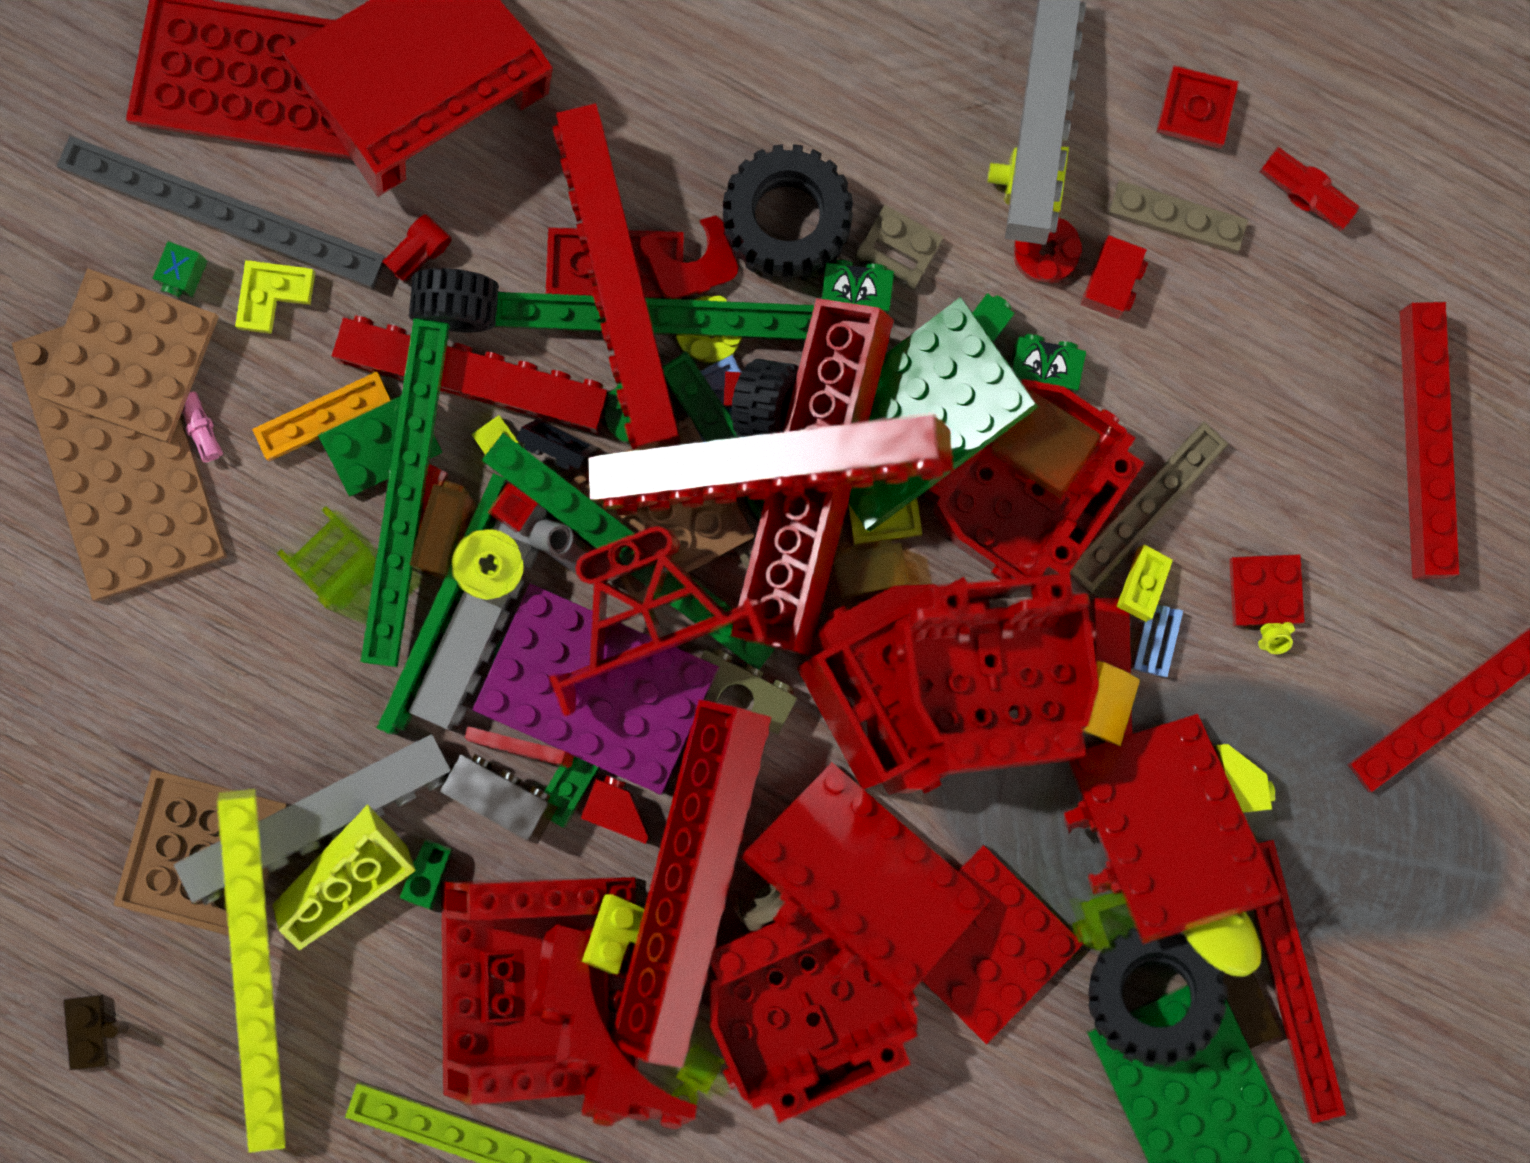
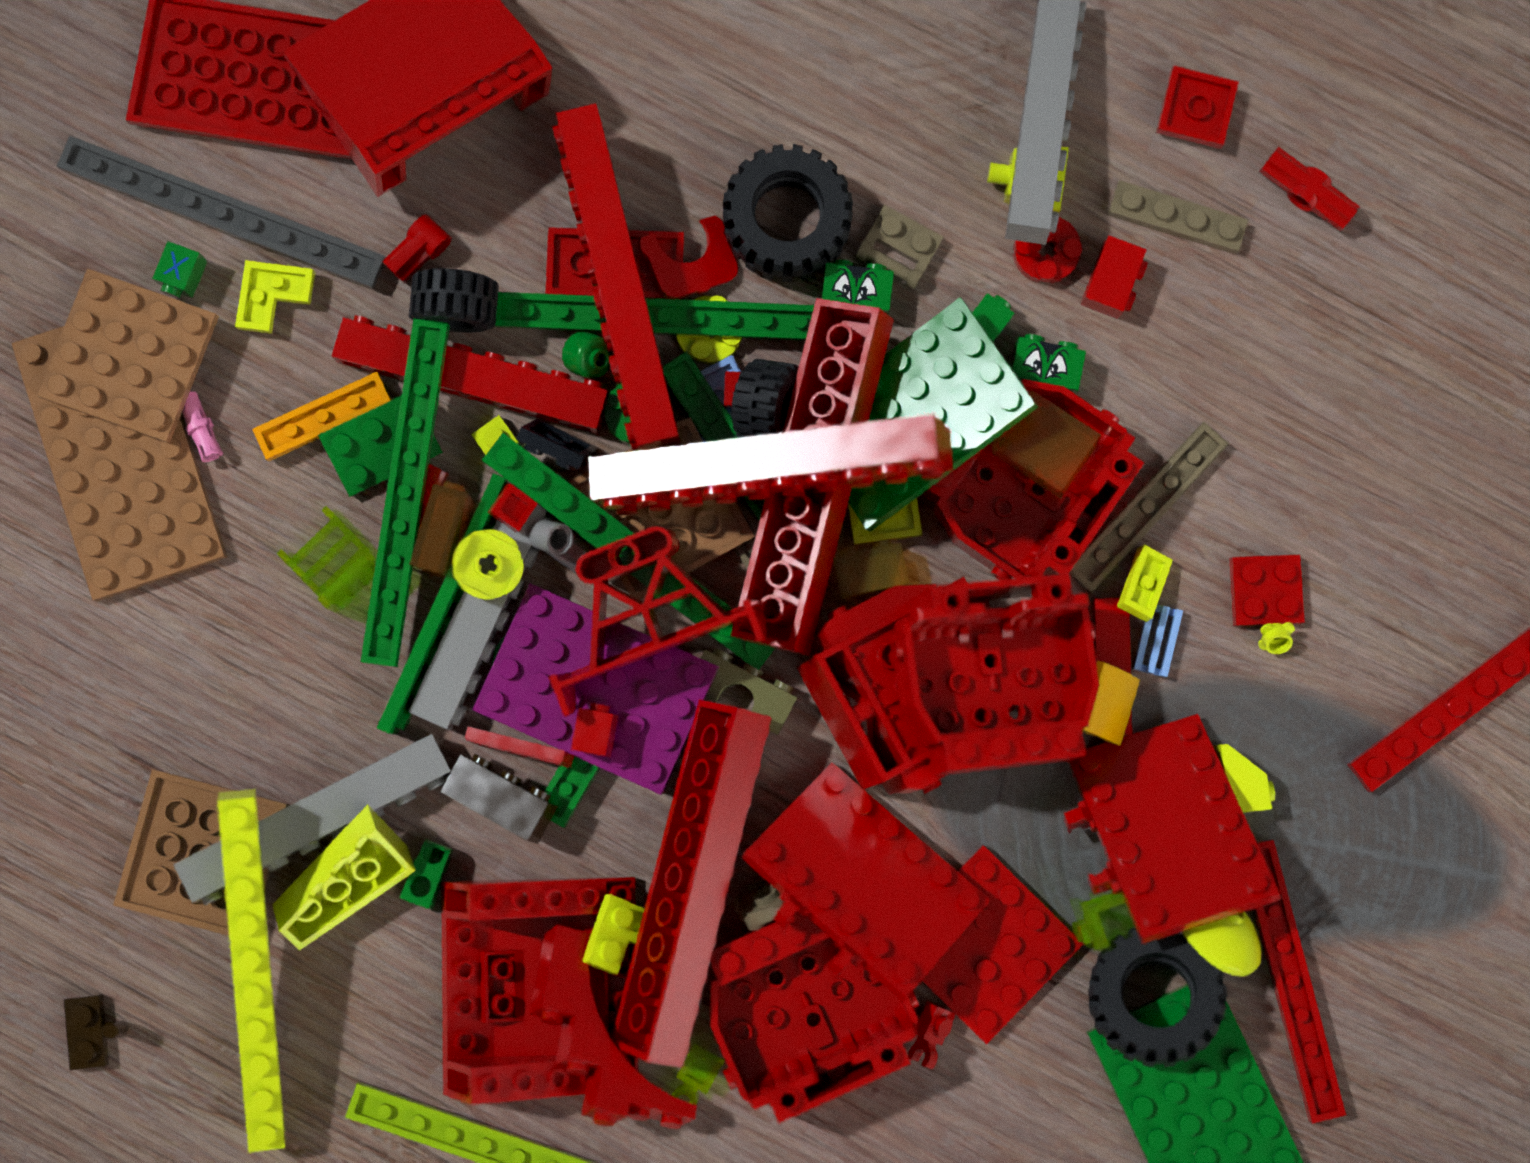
red slope [581,775,650,844] -> none
dark brown tile [1223,971,1281,1049] -> none
red brick [1399,302,1460,579] -> none
none -> green head [562,332,613,379]
none -> red brick [571,703,619,757]
none -> red plate [908,1001,956,1069]

